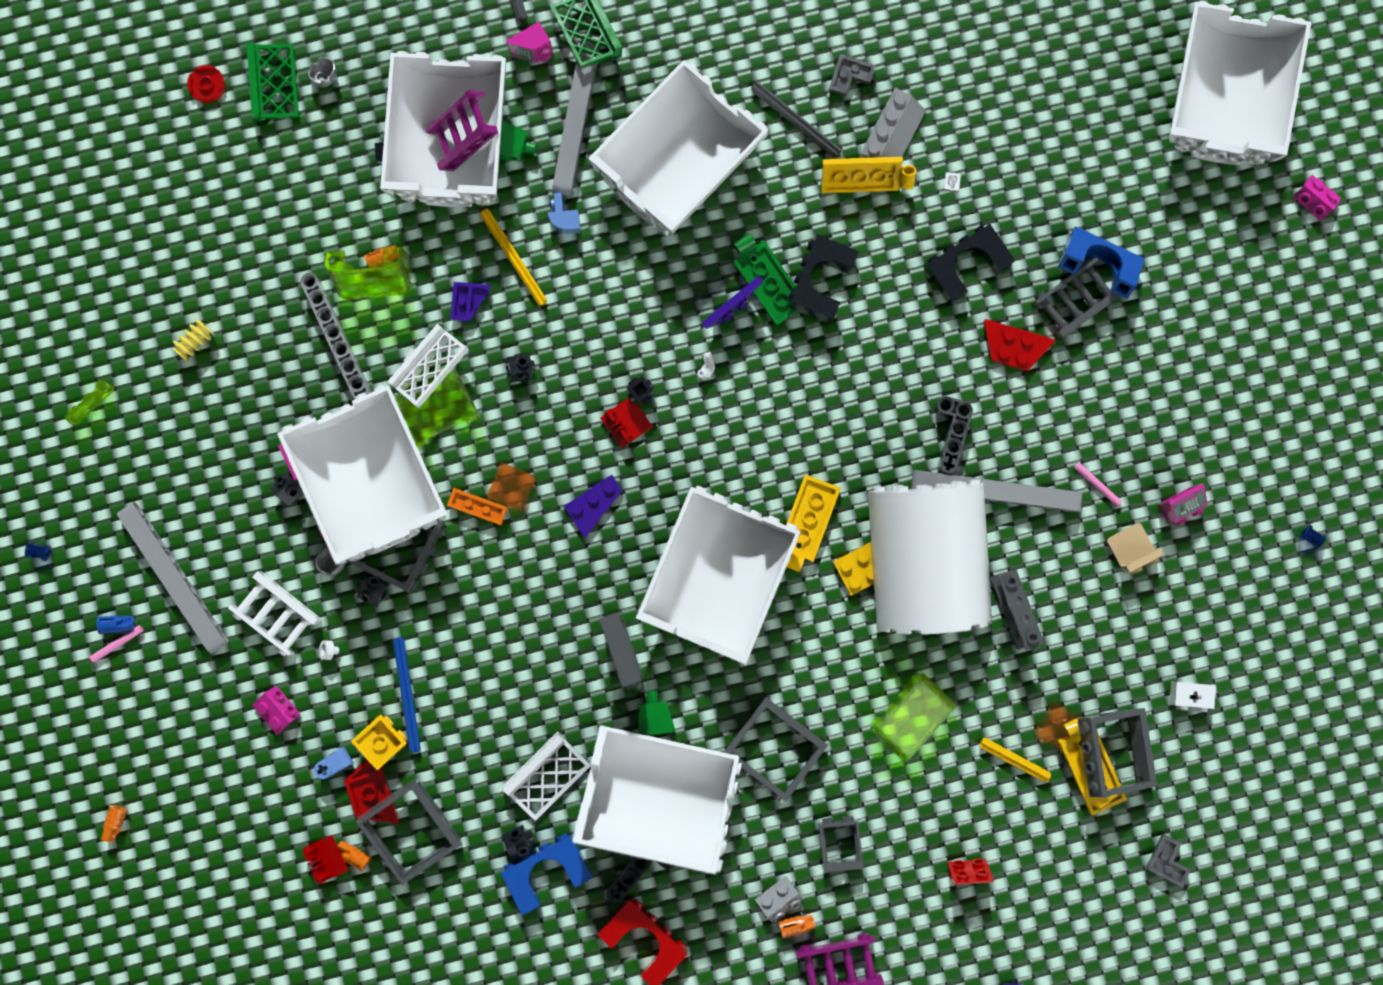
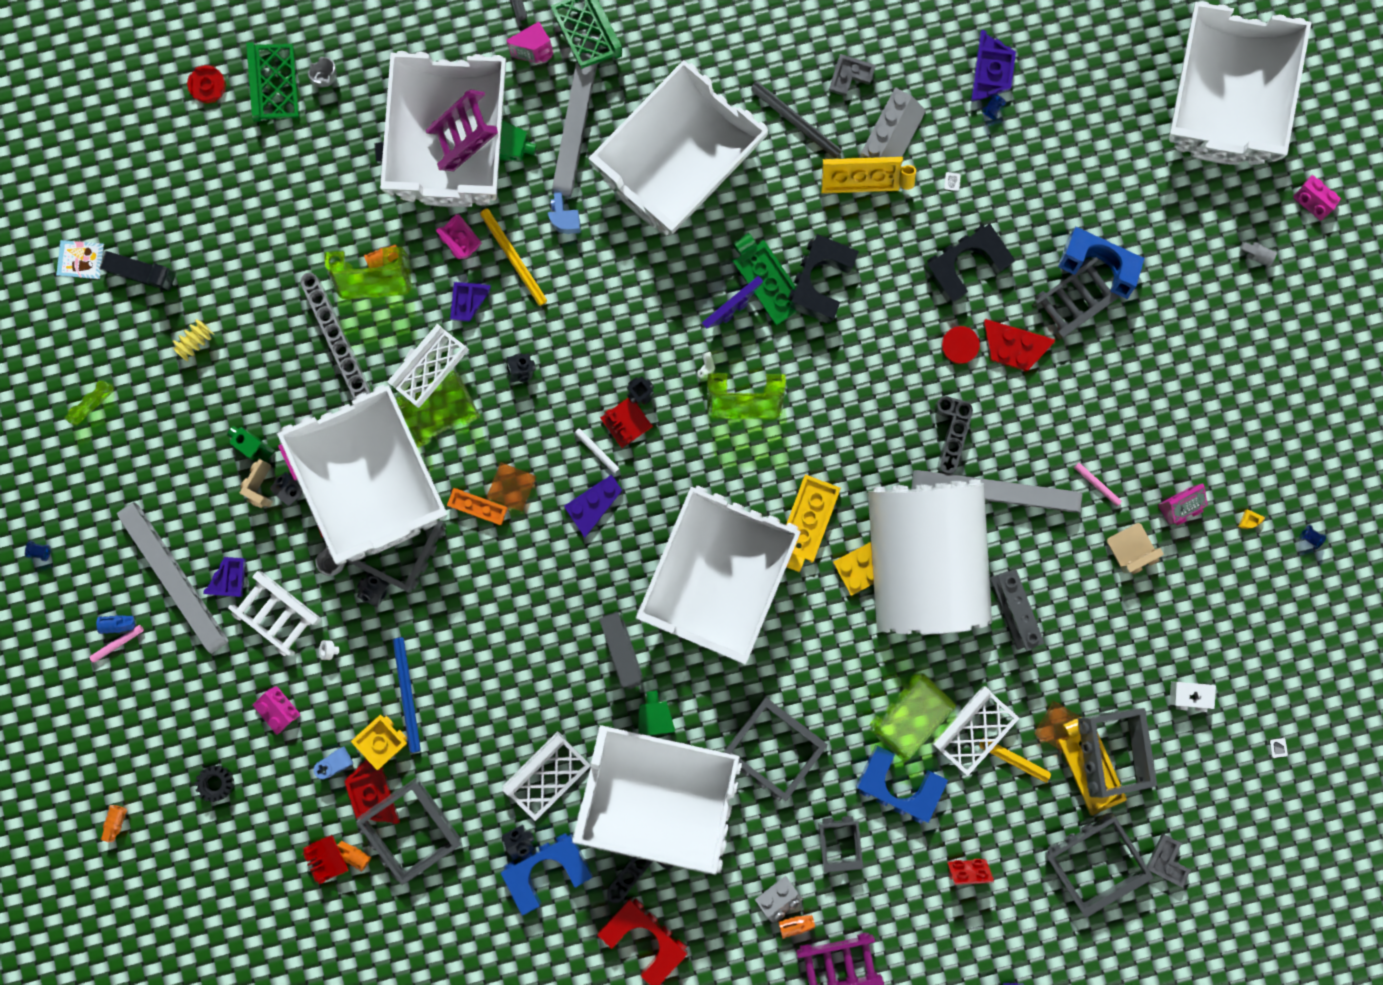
none -> sticker [57,240,104,279]
none -> black beam [99,251,176,292]
none -> black tyre [195,765,234,802]
none -> dark purple wing [203,557,246,597]
none -> green torso [227,426,276,462]
none -> tan bracket [239,459,273,508]
none -> dark pink bracket [436,214,482,259]
none -> white bar [574,428,619,474]
none -> clear neon green windscreen [707,373,786,419]
none -> blue arch [856,744,948,824]
none -> white fence [931,686,1019,776]
none -> red tile [941,326,980,364]
none -> dark purple wing [971,30,1016,102]
none -> clear blue bush [982,94,1006,120]
none -> dark grey window [1045,813,1154,918]
none -> yellow tile [1238,509,1265,529]
none -> light grey hinge [1239,242,1277,267]
none -> white sticker [1270,738,1288,758]

